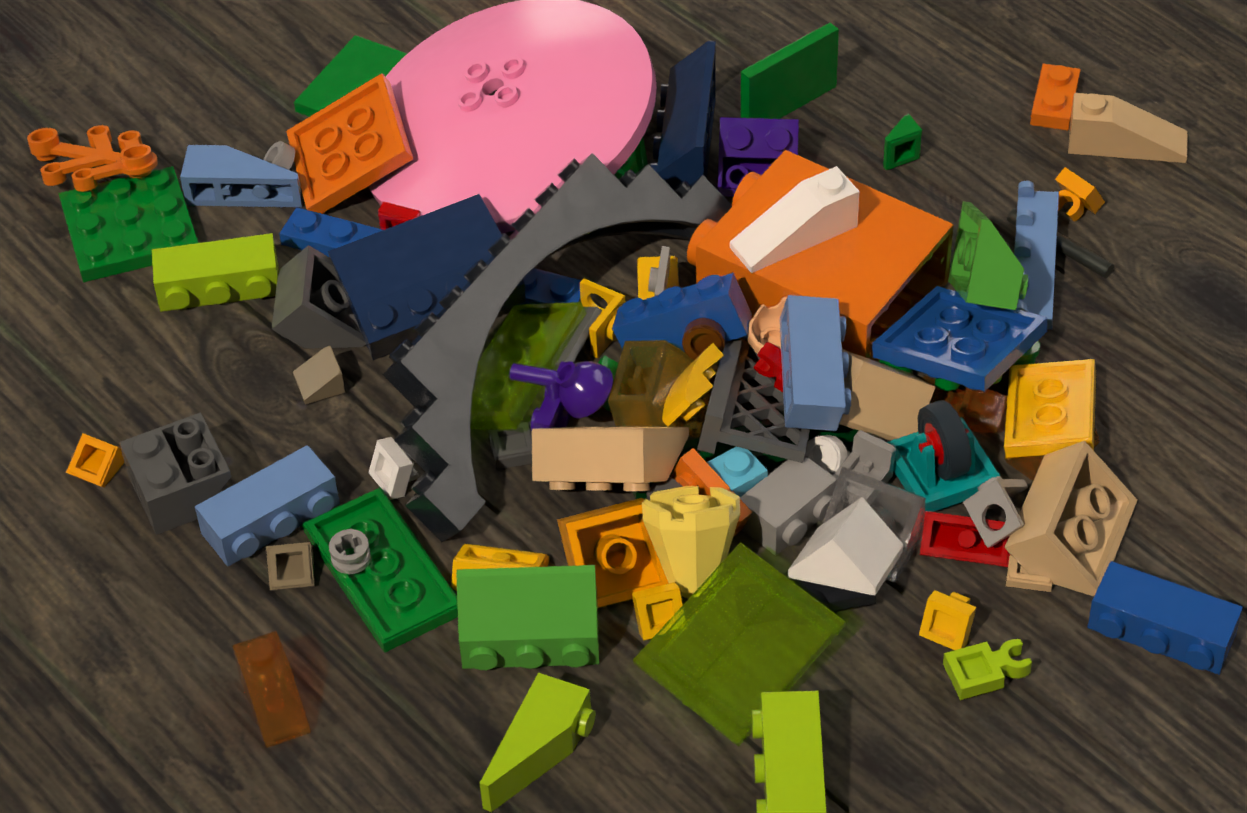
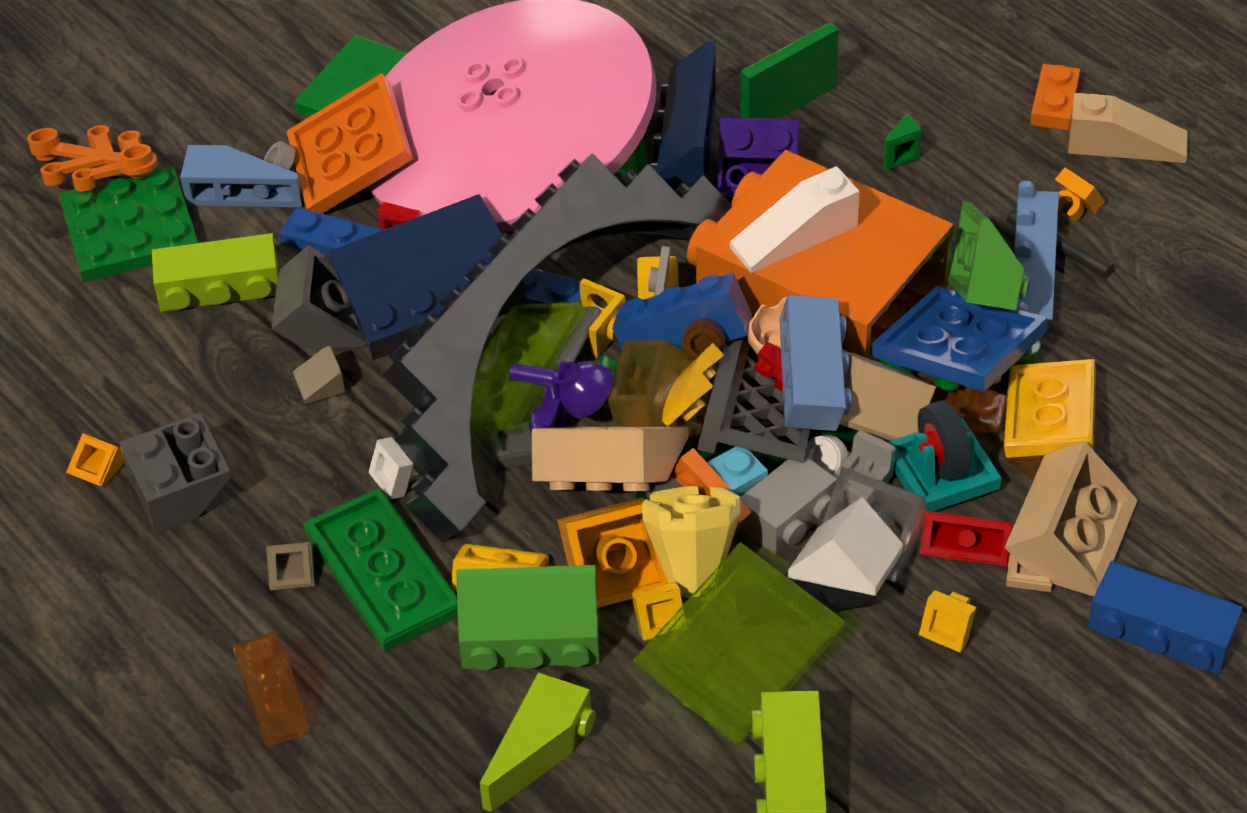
medium blue brick [195,445,340,566] -> none
light grey bush [329,529,371,574] -> none
lime plate [943,639,1032,700] -> none
light grey bracket [963,476,1028,547] -> none

